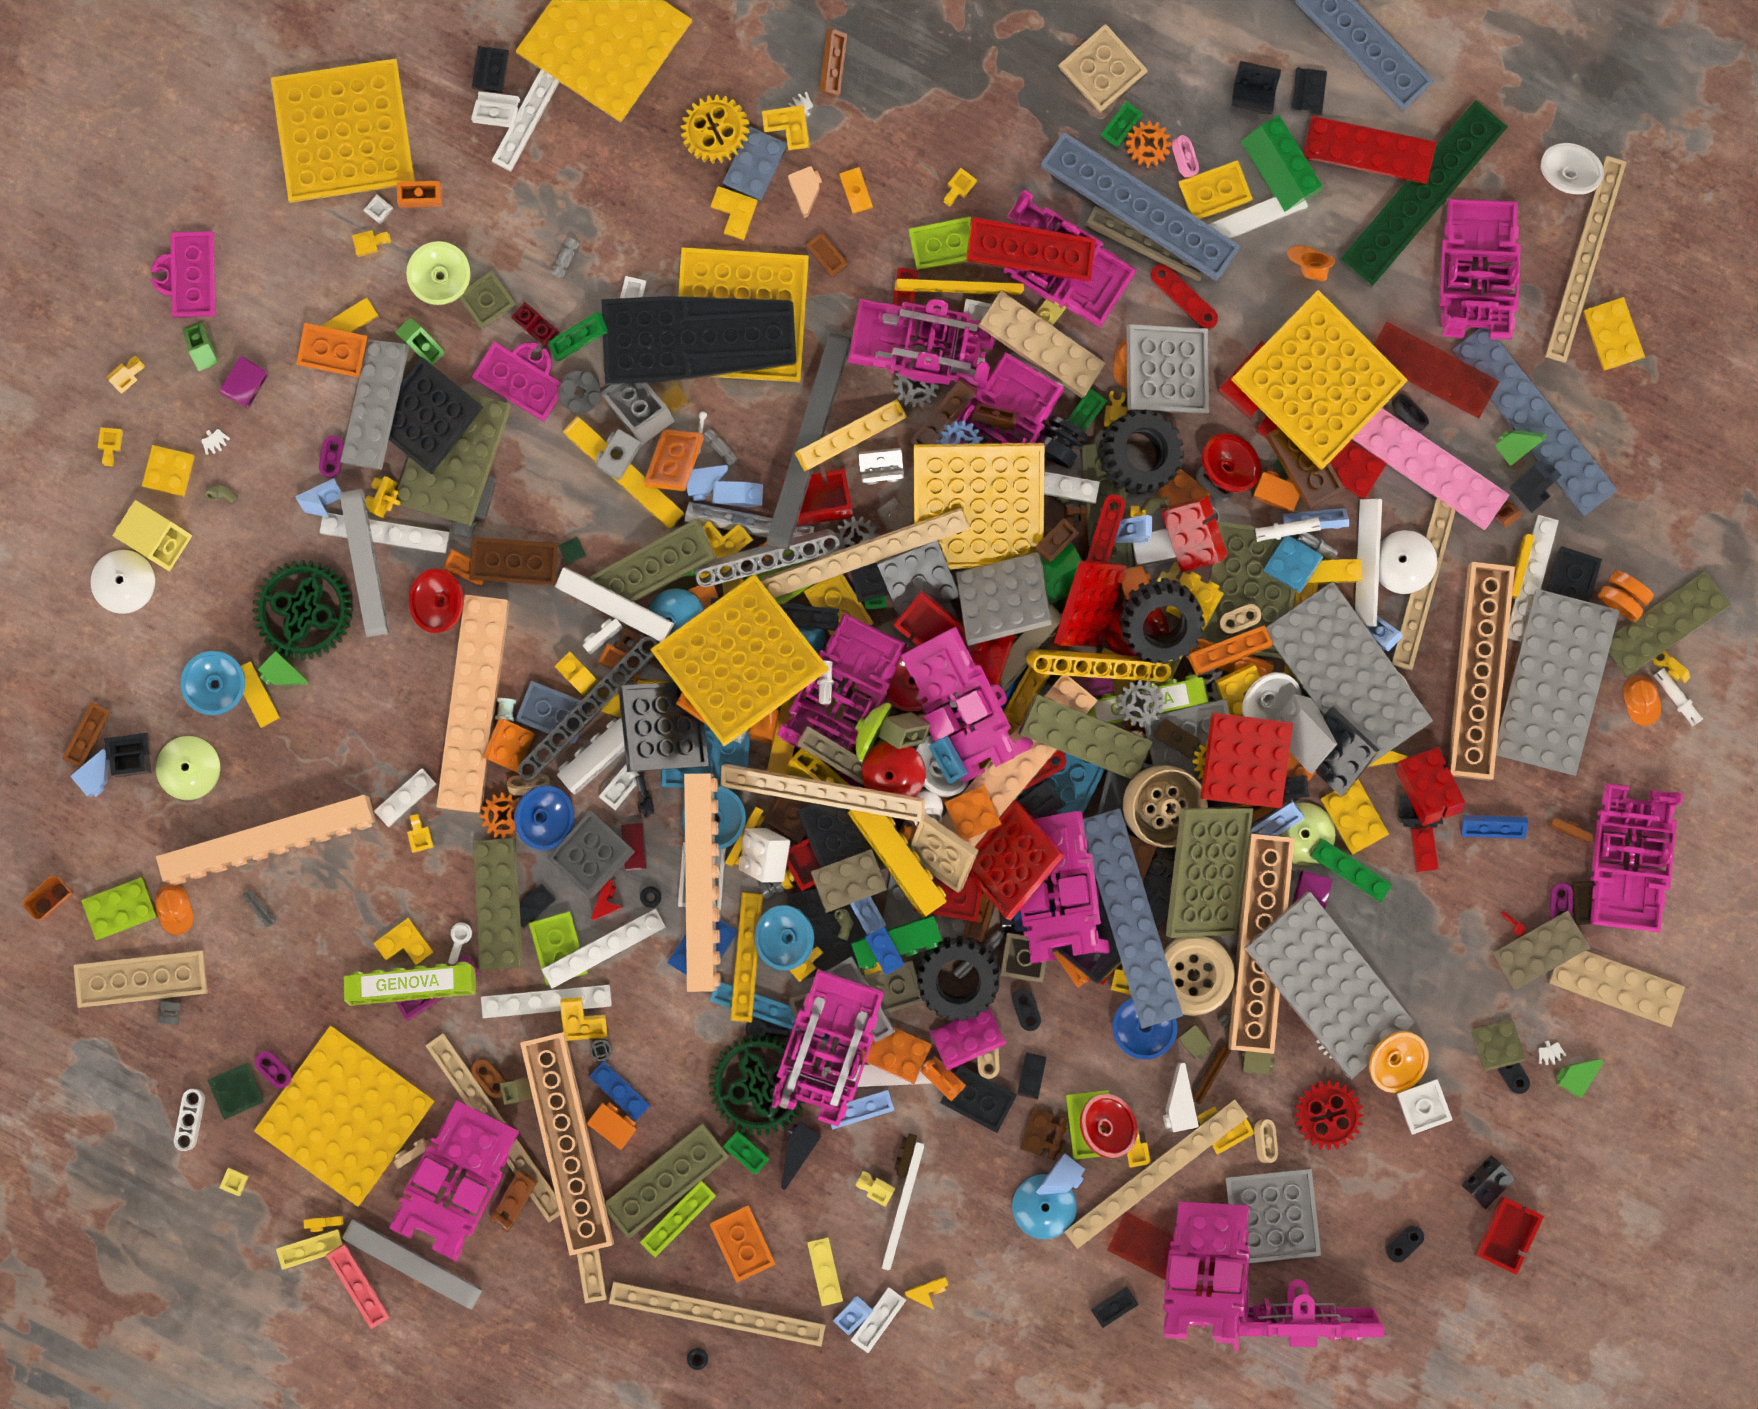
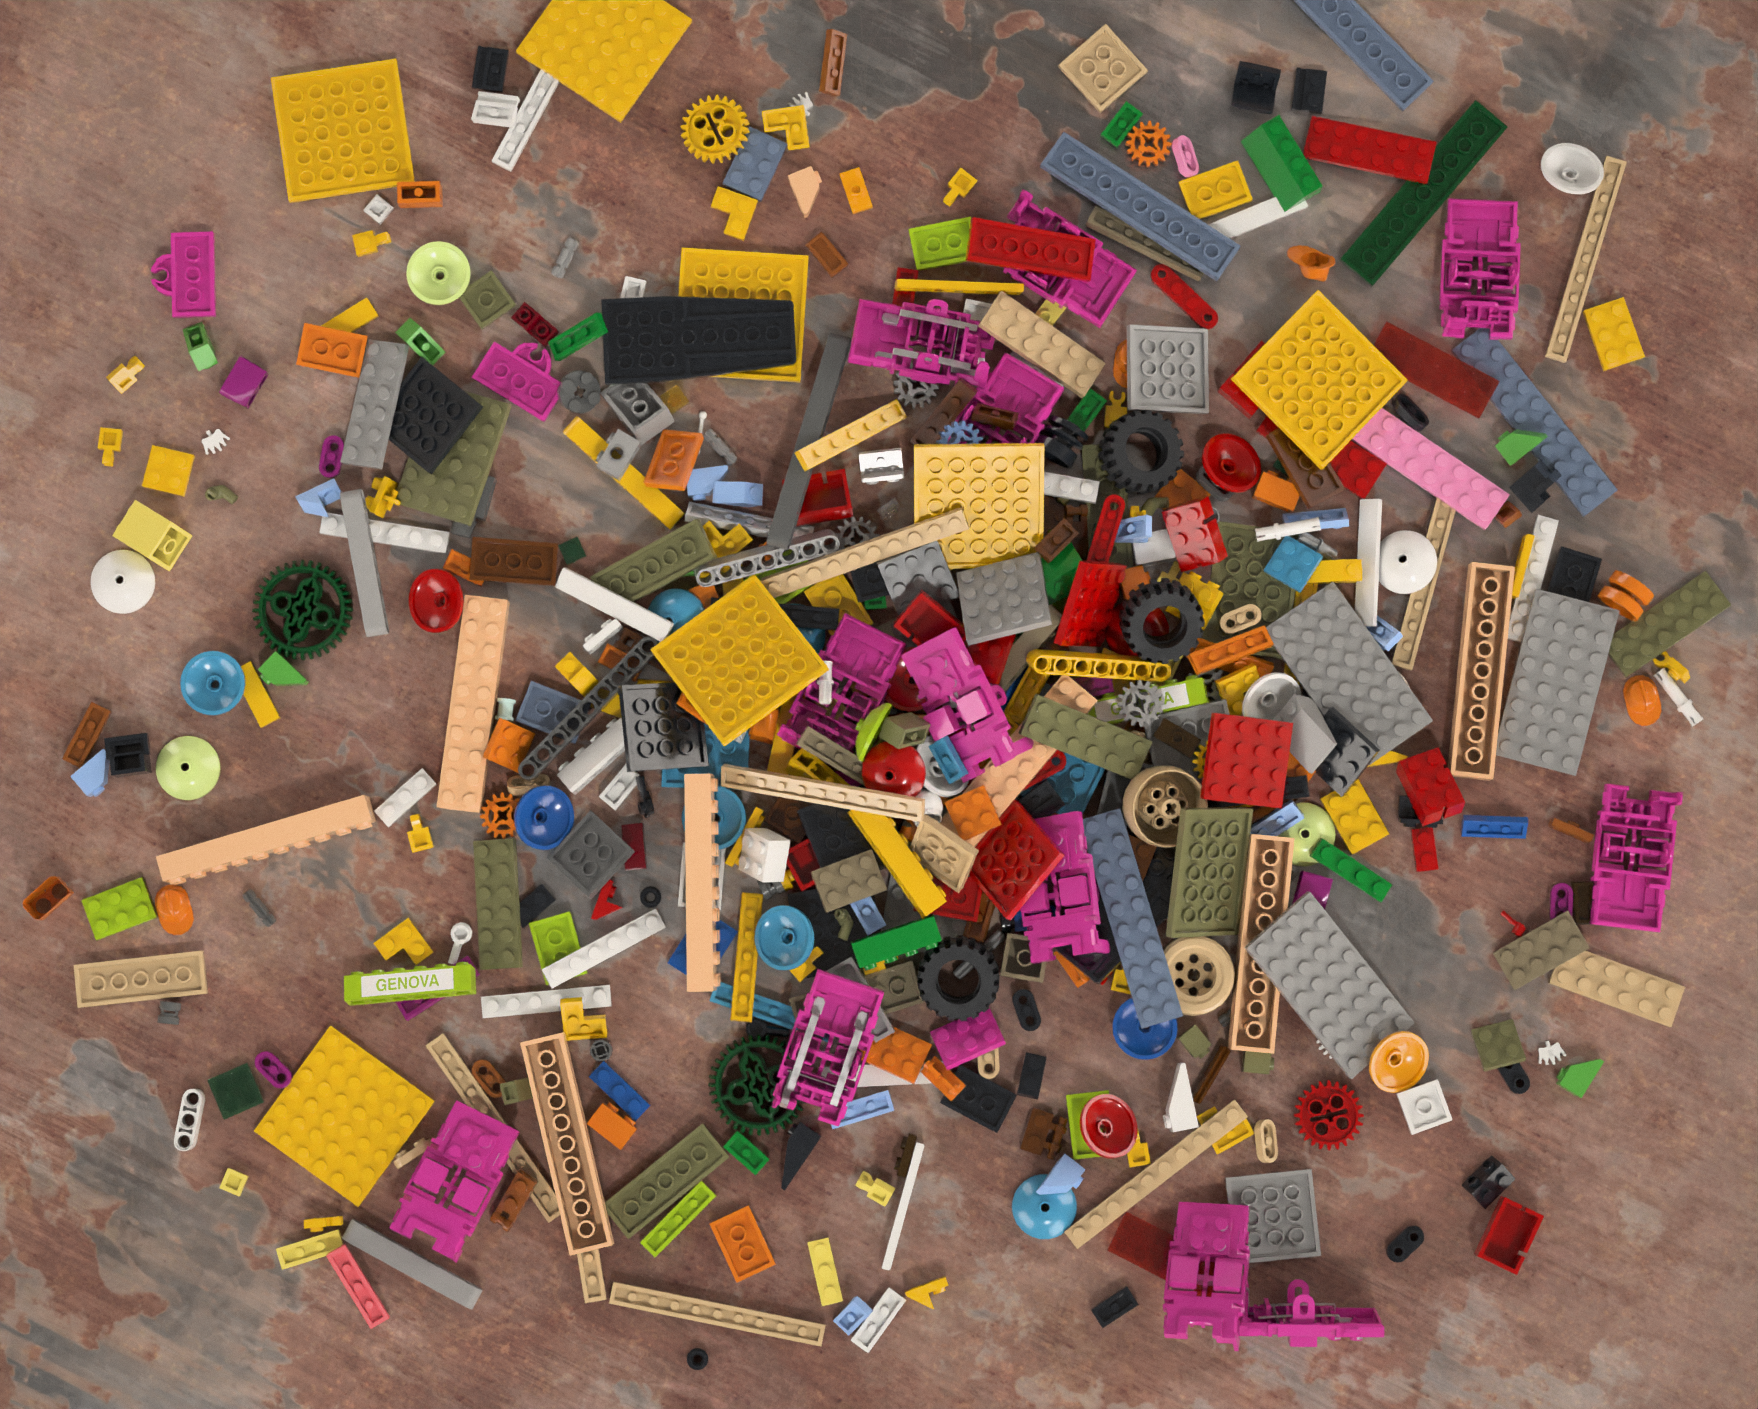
blue plate [865,926,904,975] -> none

